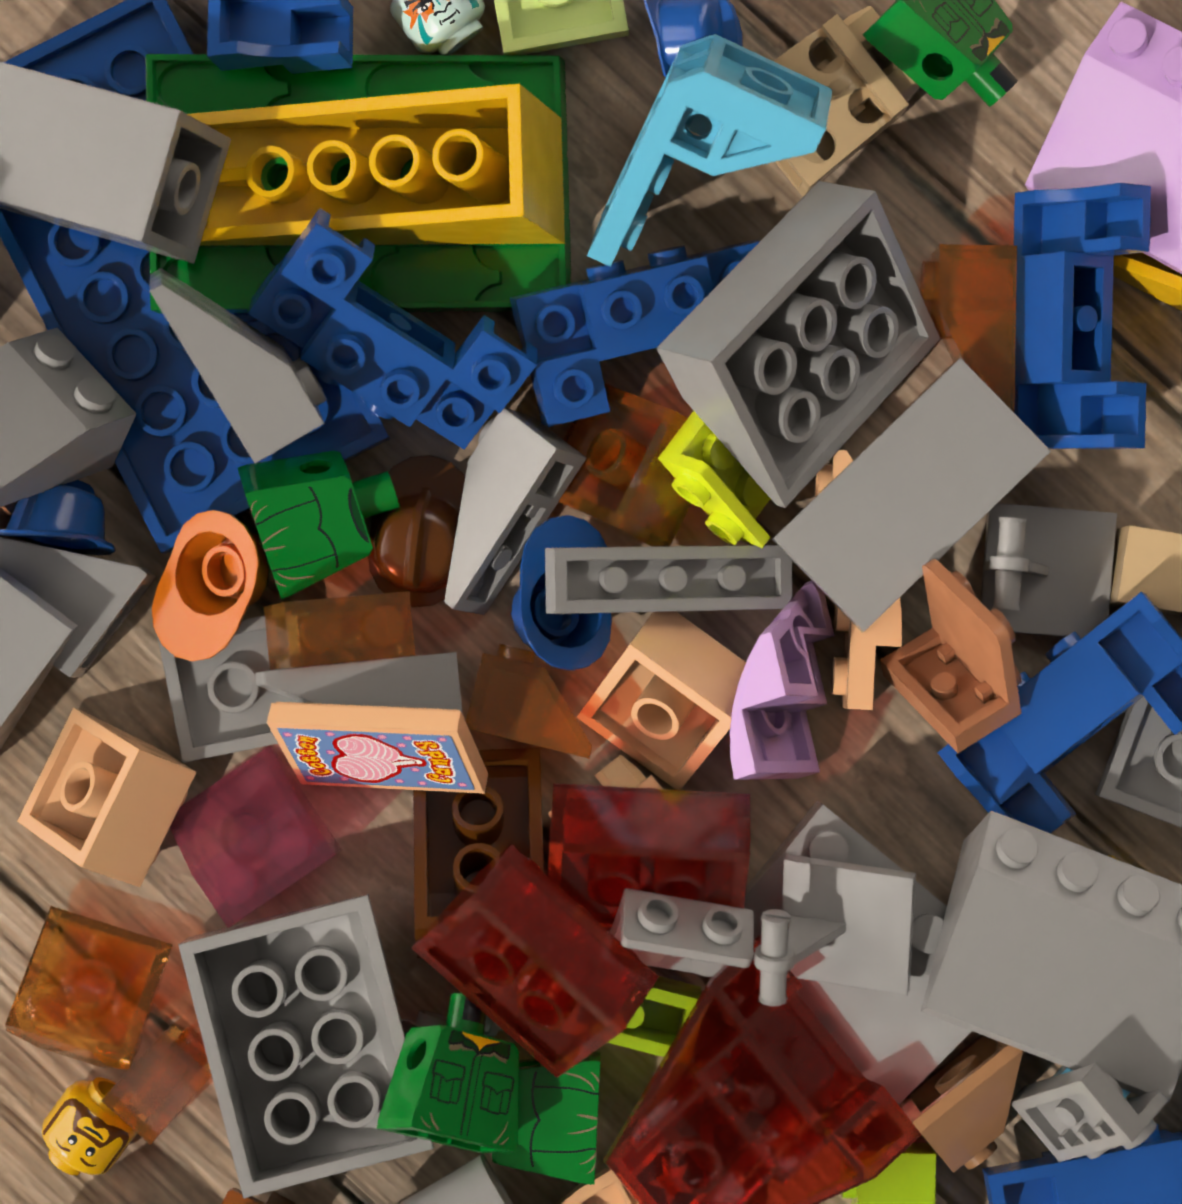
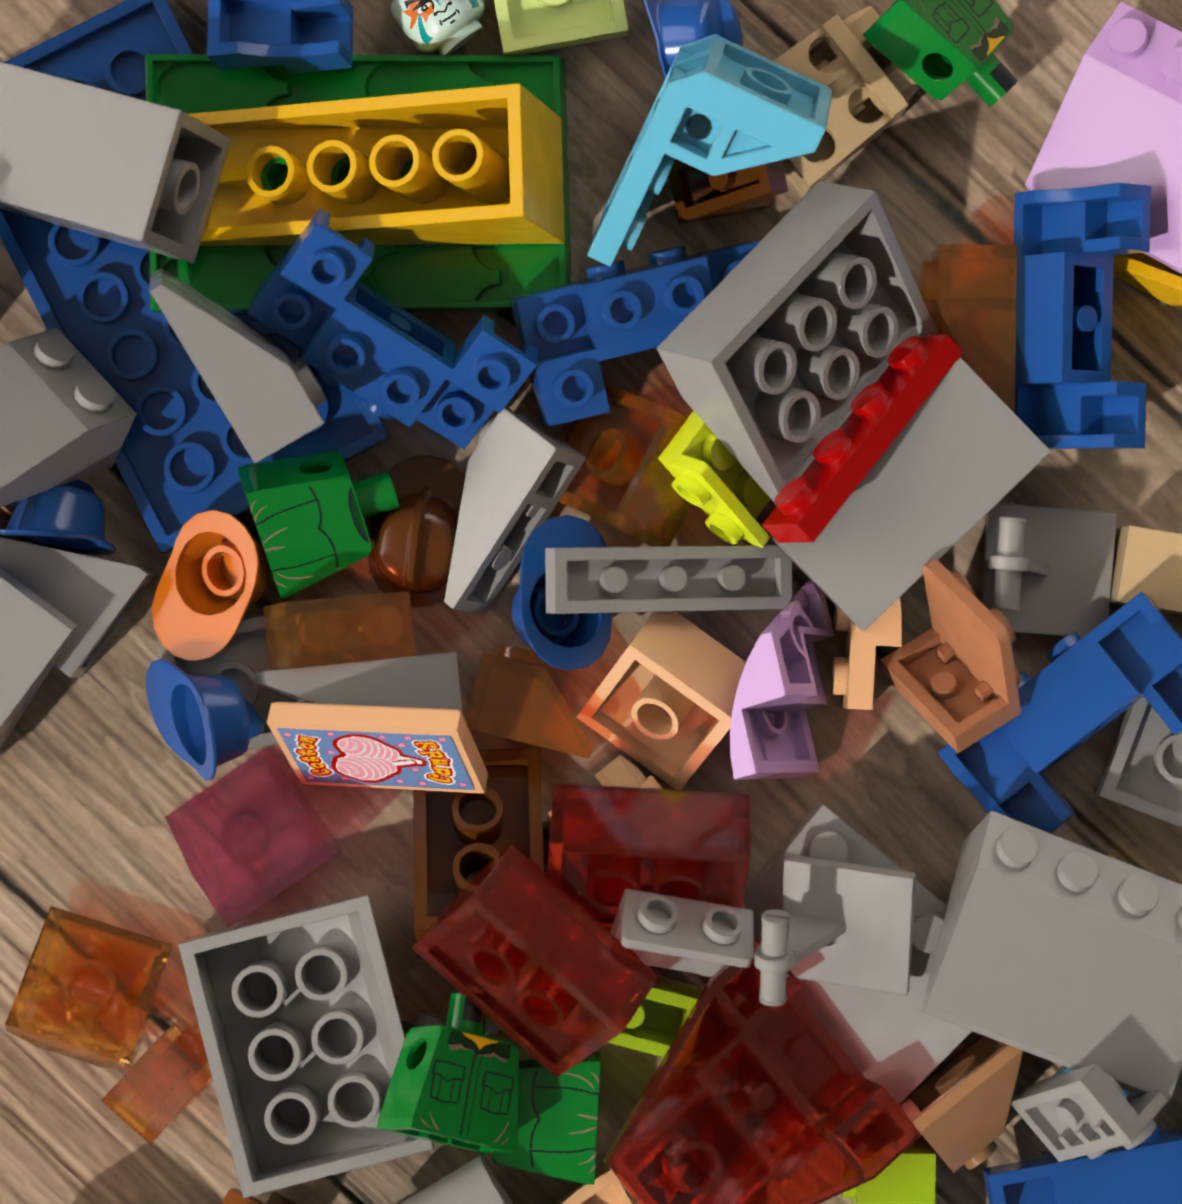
light nougat slope [17,707,197,887] -> none
yellow head [42,1077,138,1176] -> none
none -> blue piece [146,658,264,781]
none -> reddish brown slope [669,159,788,224]
none -> red plate [762,334,963,543]

